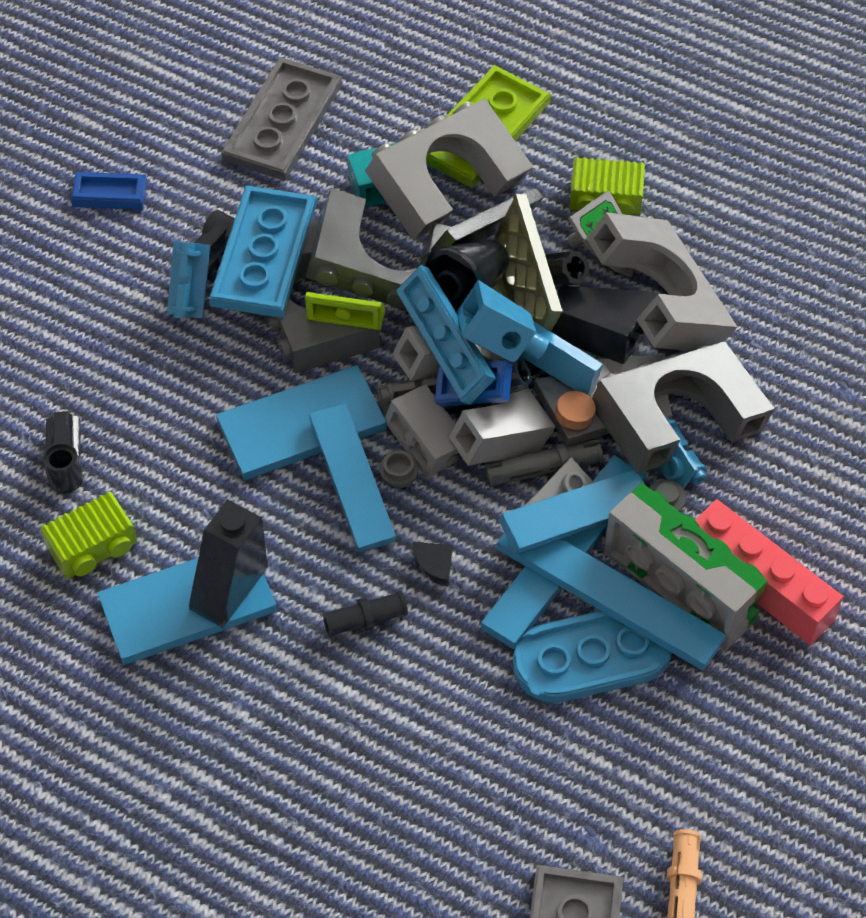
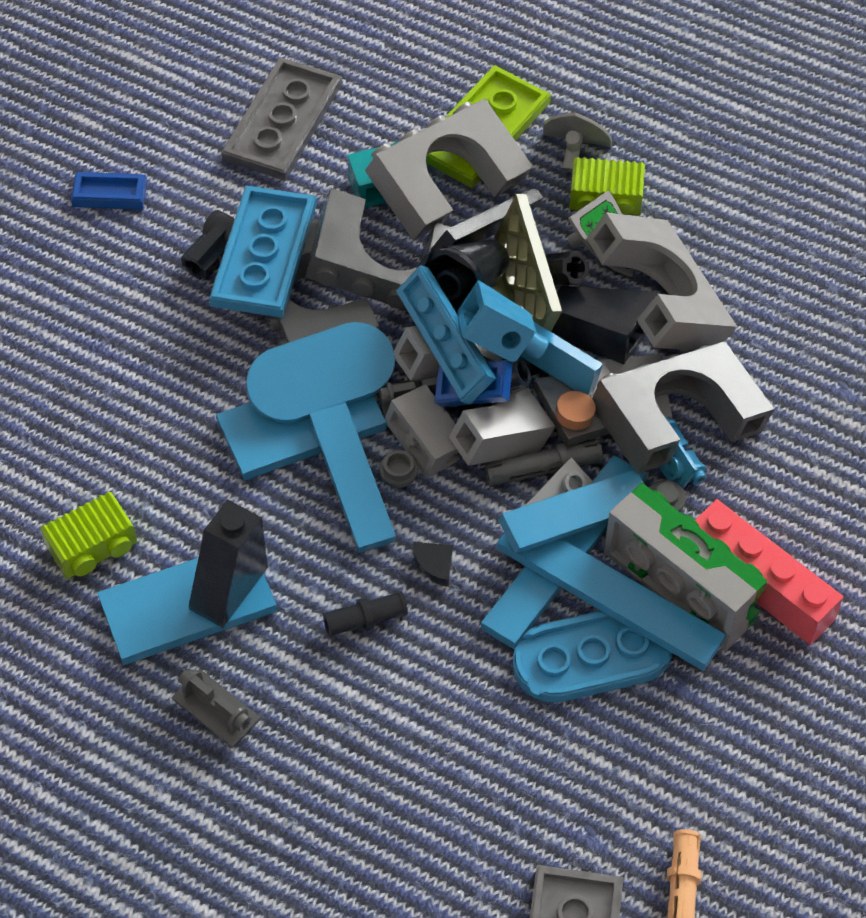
black piece [42,411,83,494] -> none
dark azure hinge [167,240,210,318] -> none
lime slope [305,292,385,330] -> none
none -> dark grey hinge [172,669,261,748]
none -> dark azure tile [246,322,395,424]
none -> light grey shield [543,112,612,173]

